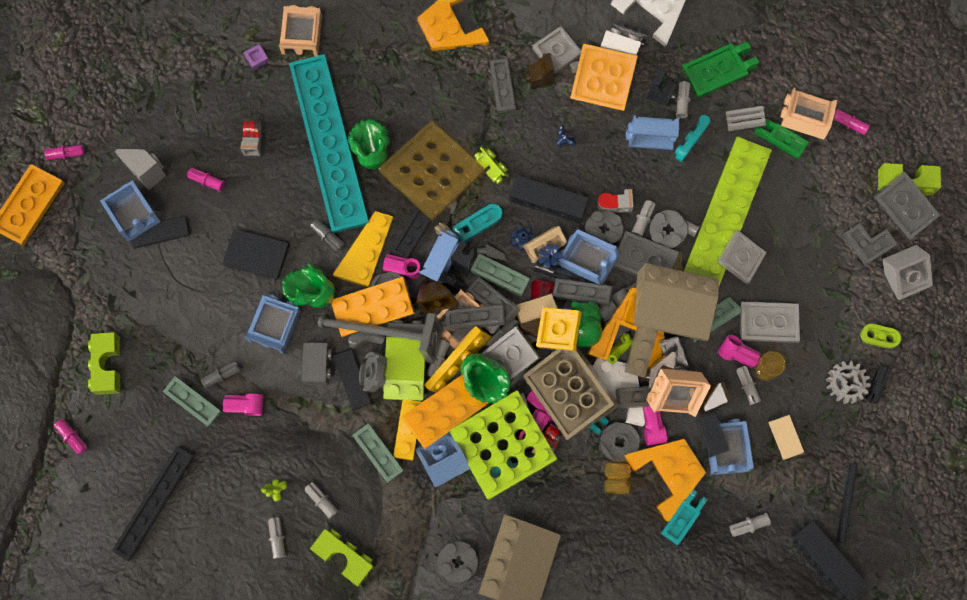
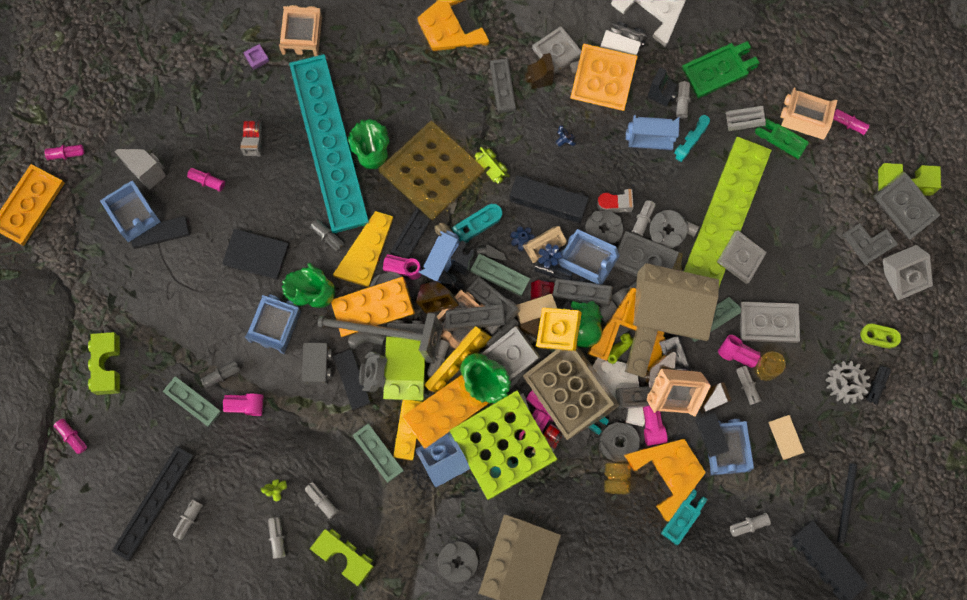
none -> light grey axle [173,500,203,540]

